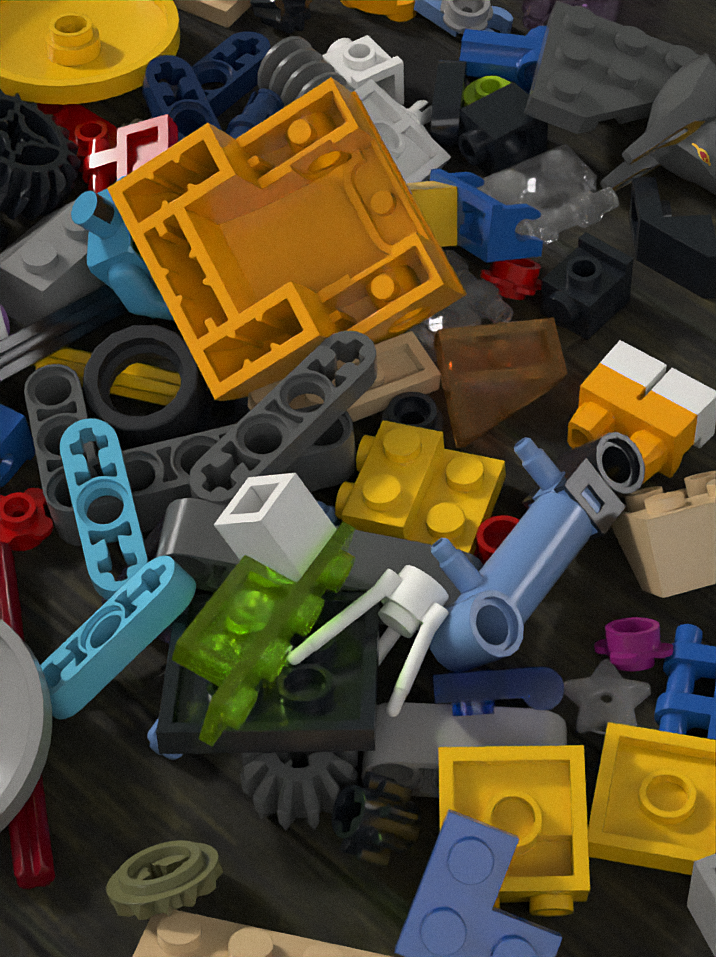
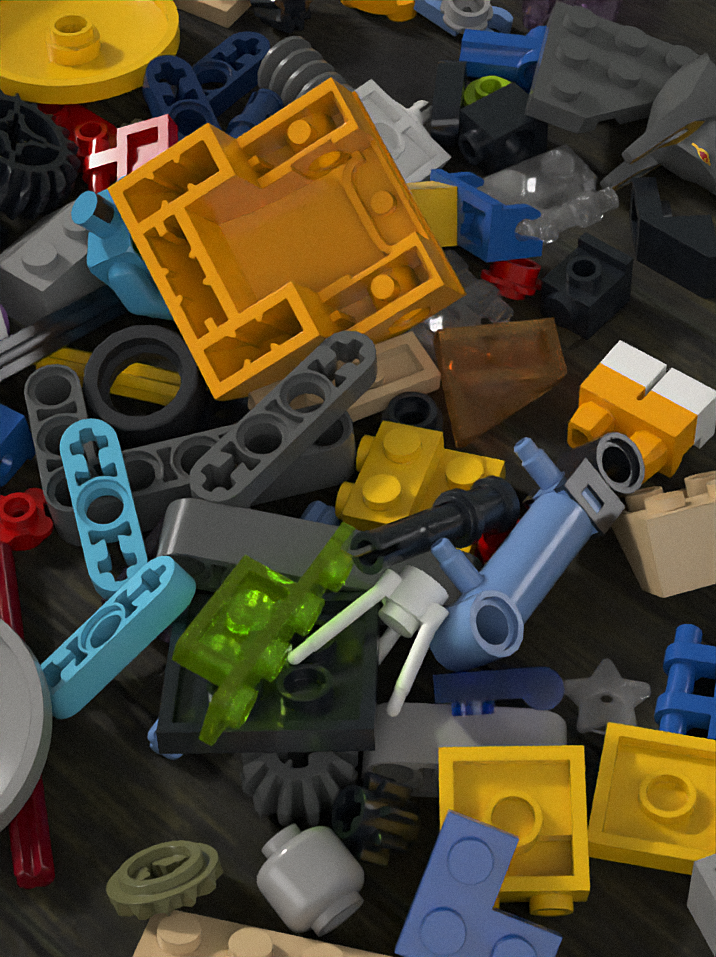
white brick [214,473,339,584] -> none
white brick [322,35,404,105] -> none
magenta plate [594,617,673,671] -> none
none -> light grey head [257,824,364,937]
none -> black pin [350,475,520,575]

